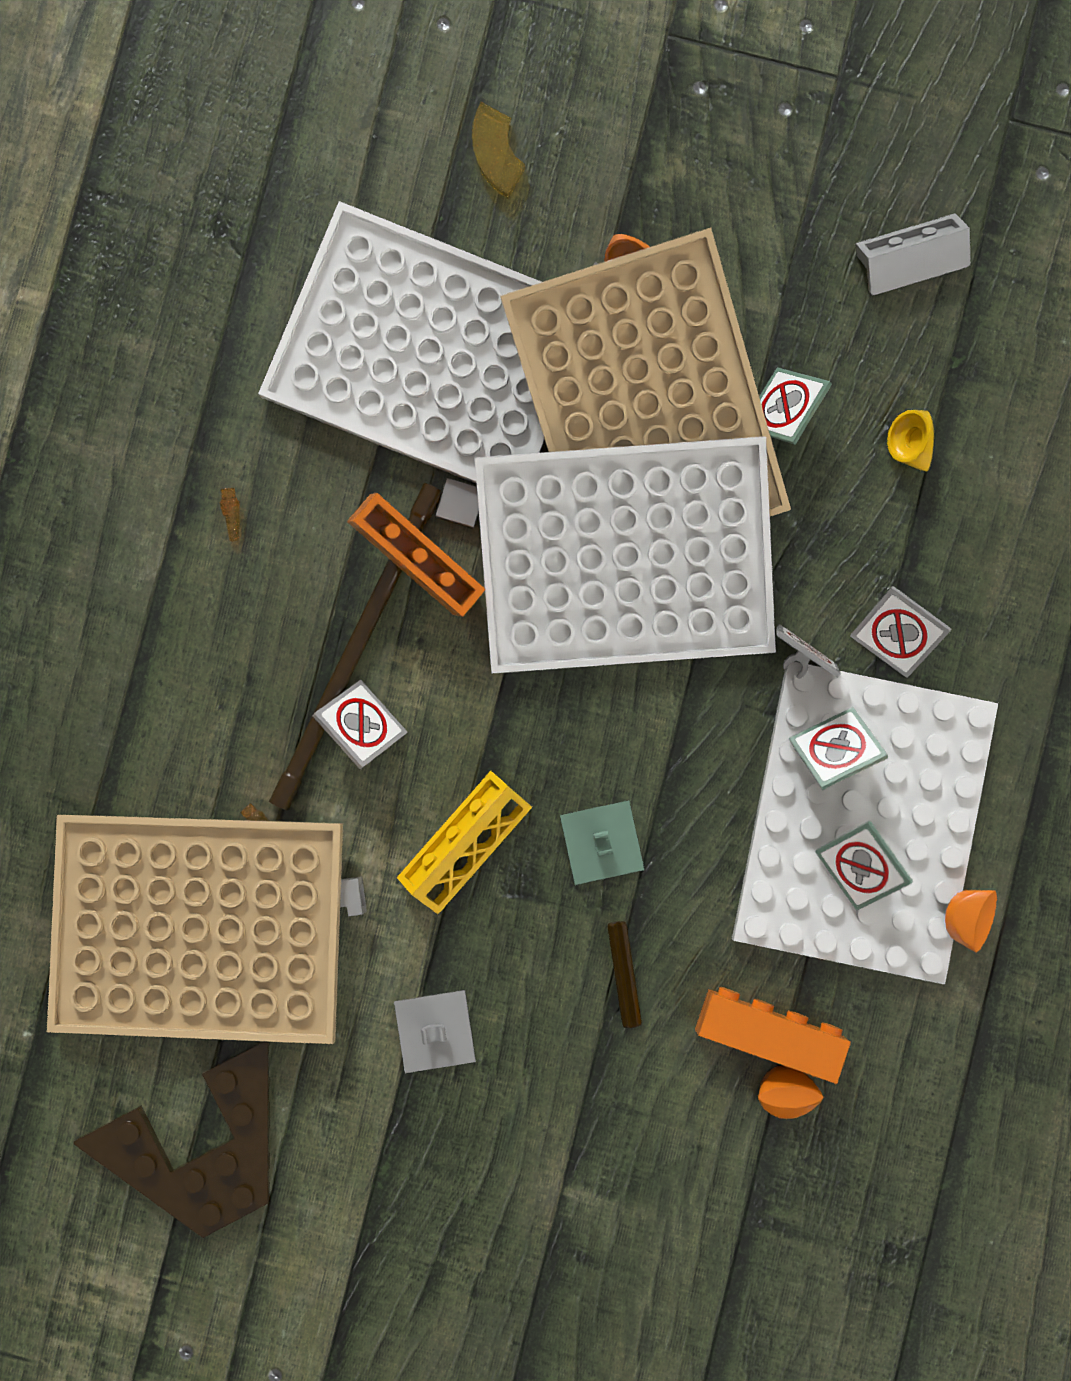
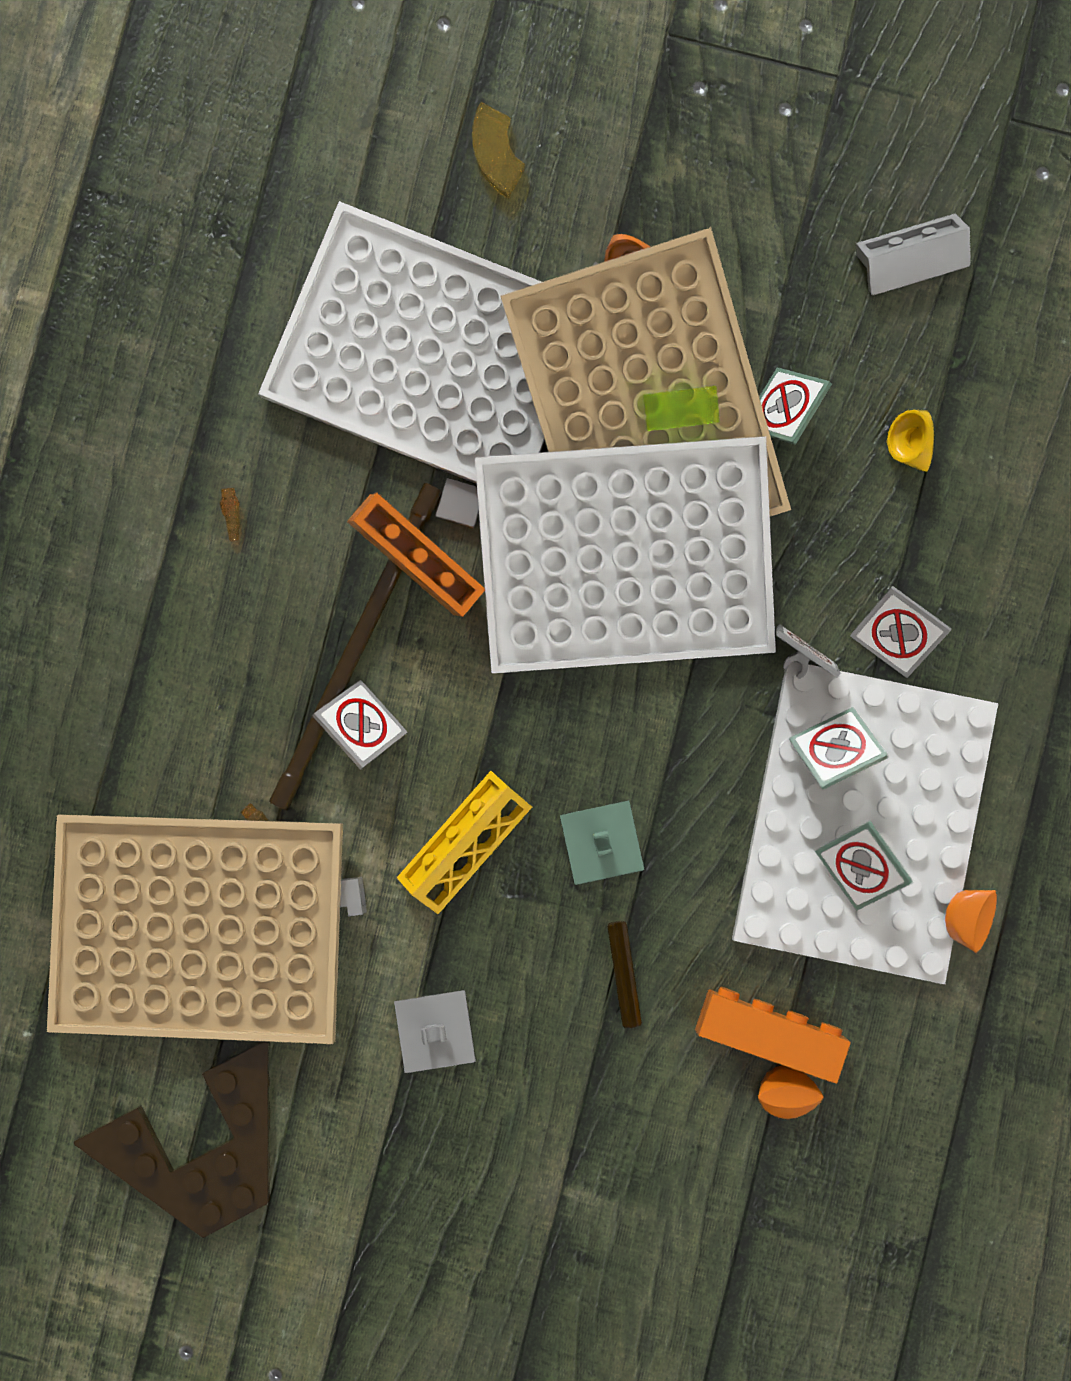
none -> clear neon green tile [643,386,720,431]

